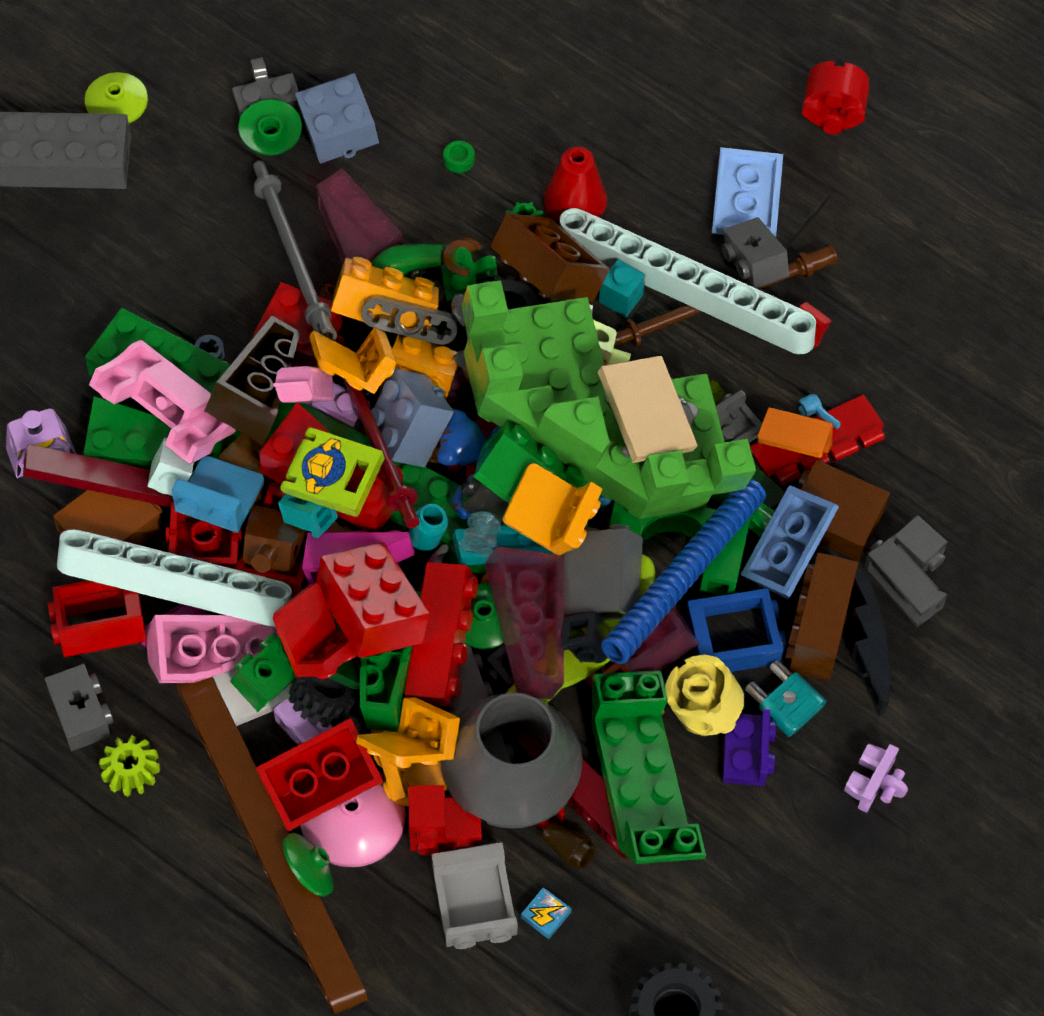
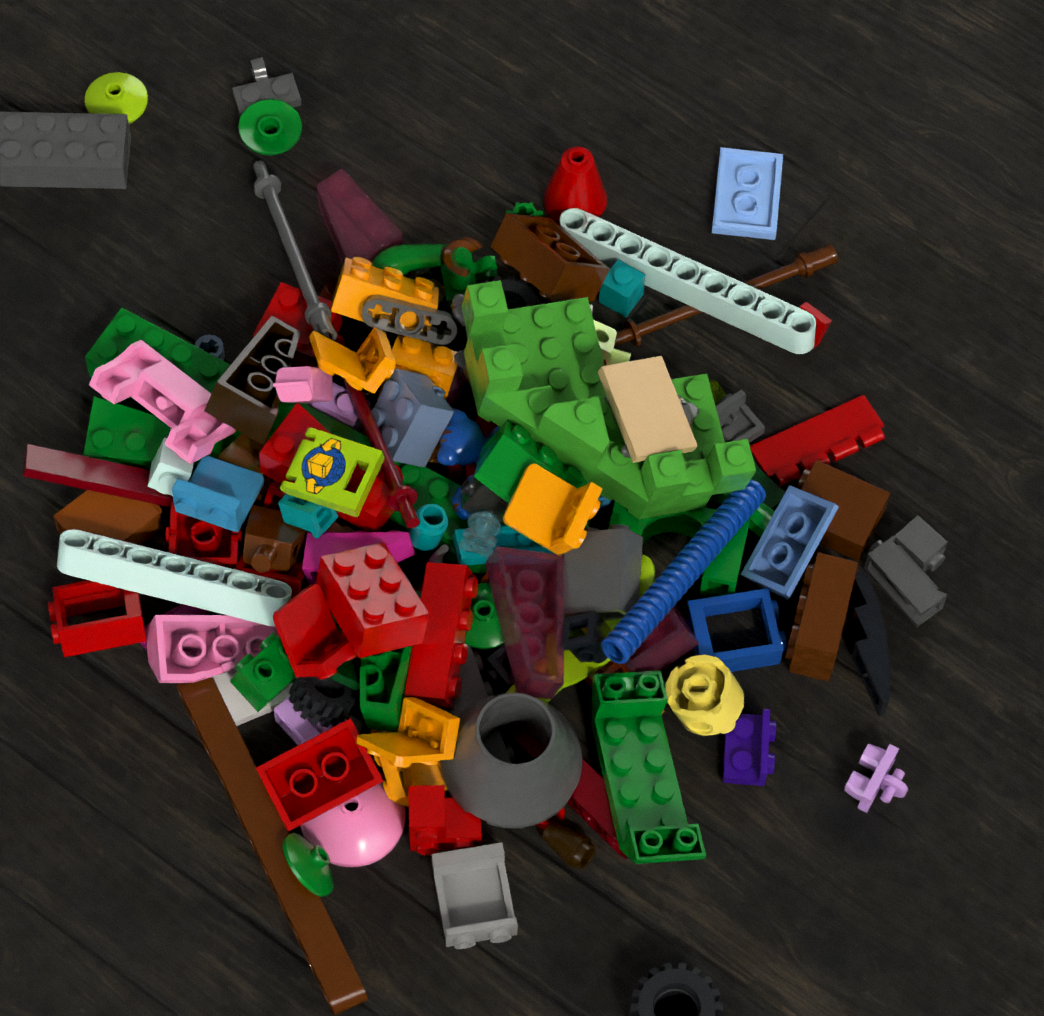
lavender torso [6,409,76,478] -> none
dark grey brick [44,664,113,751] -> none
lime gear [99,735,160,797] -> none
sand blue brick [295,73,379,164] -> none
green tile [443,141,475,173] -> none
tile [521,887,571,939] -> none
dark grey brick [722,217,789,289] -> none
teal piece [745,660,827,737] -> none
orange panel [758,407,833,458] -> none
dark azure hand [798,394,841,429] -> none
red brick [802,61,869,135] -> none

